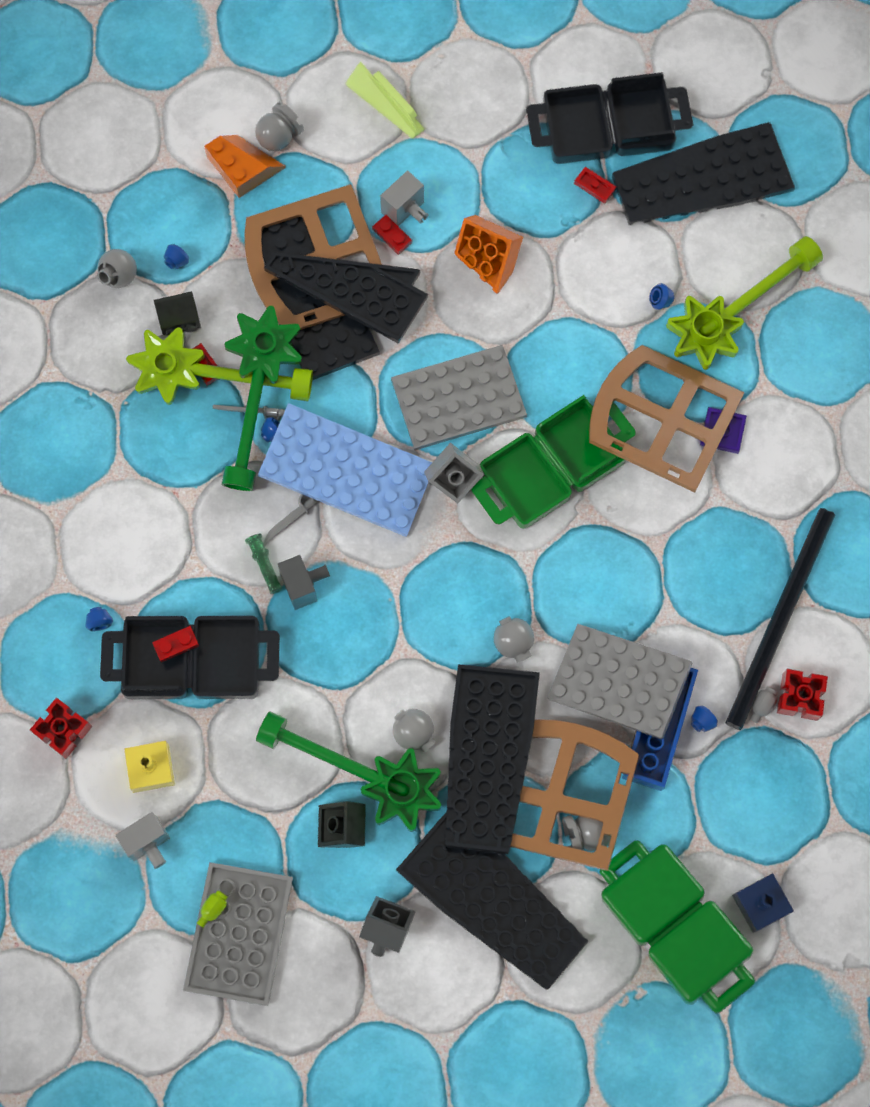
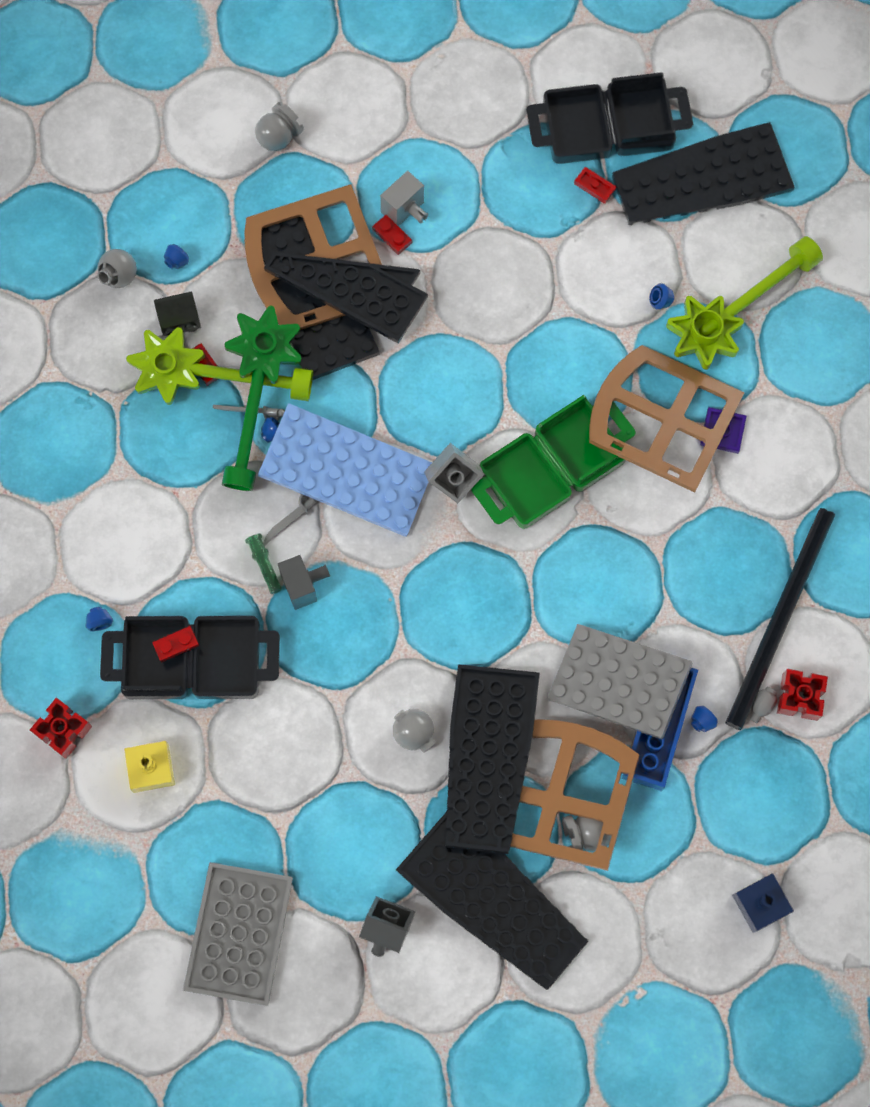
light grey brick [115,812,170,869] -> none
lime plant [197,890,228,928] -> none
orange wedge [204,135,286,198] -> none
green piece [256,711,441,832] -> none
pearl dark grey slope [318,801,366,848] -> none
yellowish green wedge [346,62,424,138] -> none
light grey plate [391,345,527,451] -> none
orange wedge [454,215,523,294] -> none
light grey brick [493,616,534,663] -> none
green piece [600,840,755,1013] -> none

